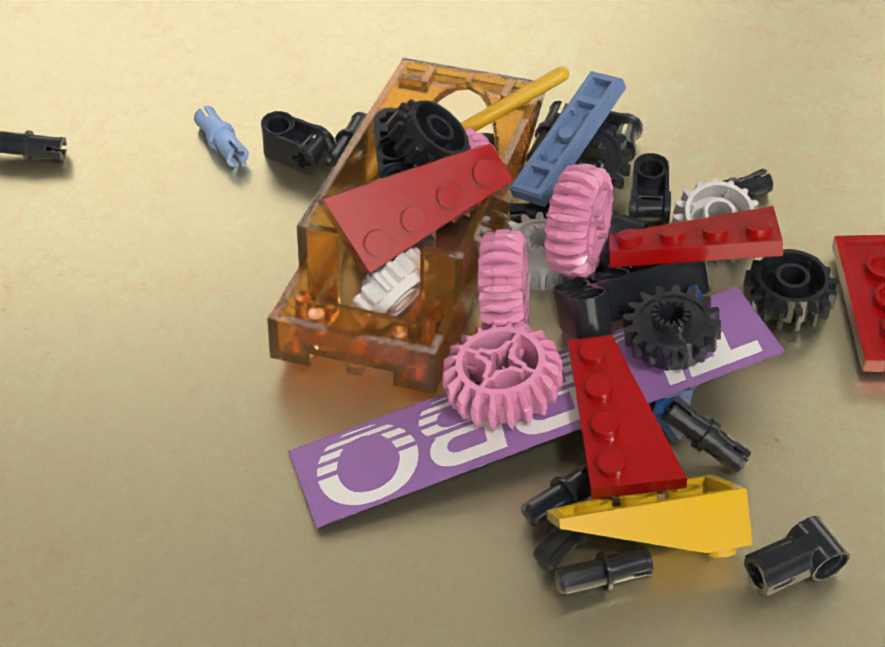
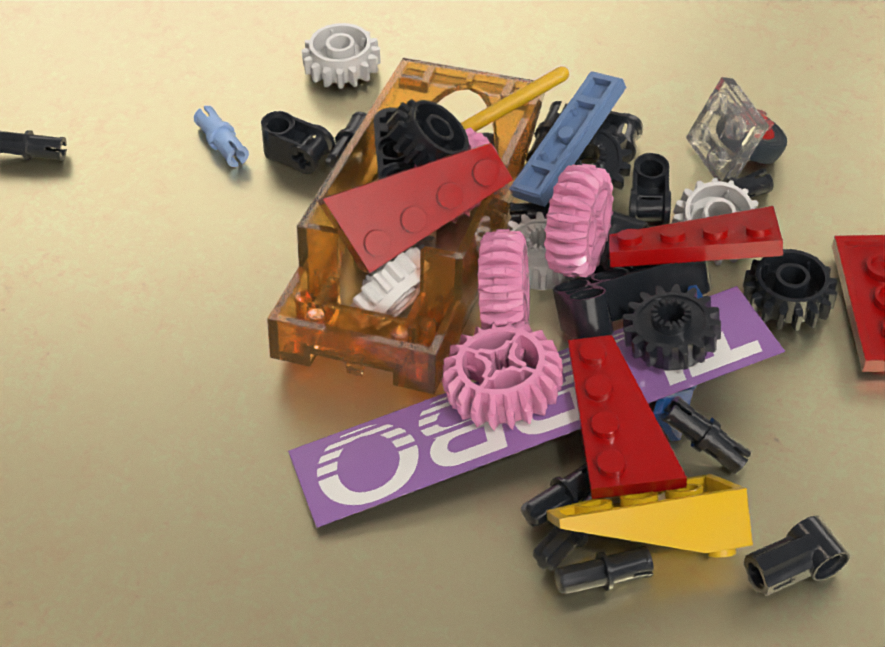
none -> white gear [302,23,381,89]
none -> clear plate [686,77,787,182]

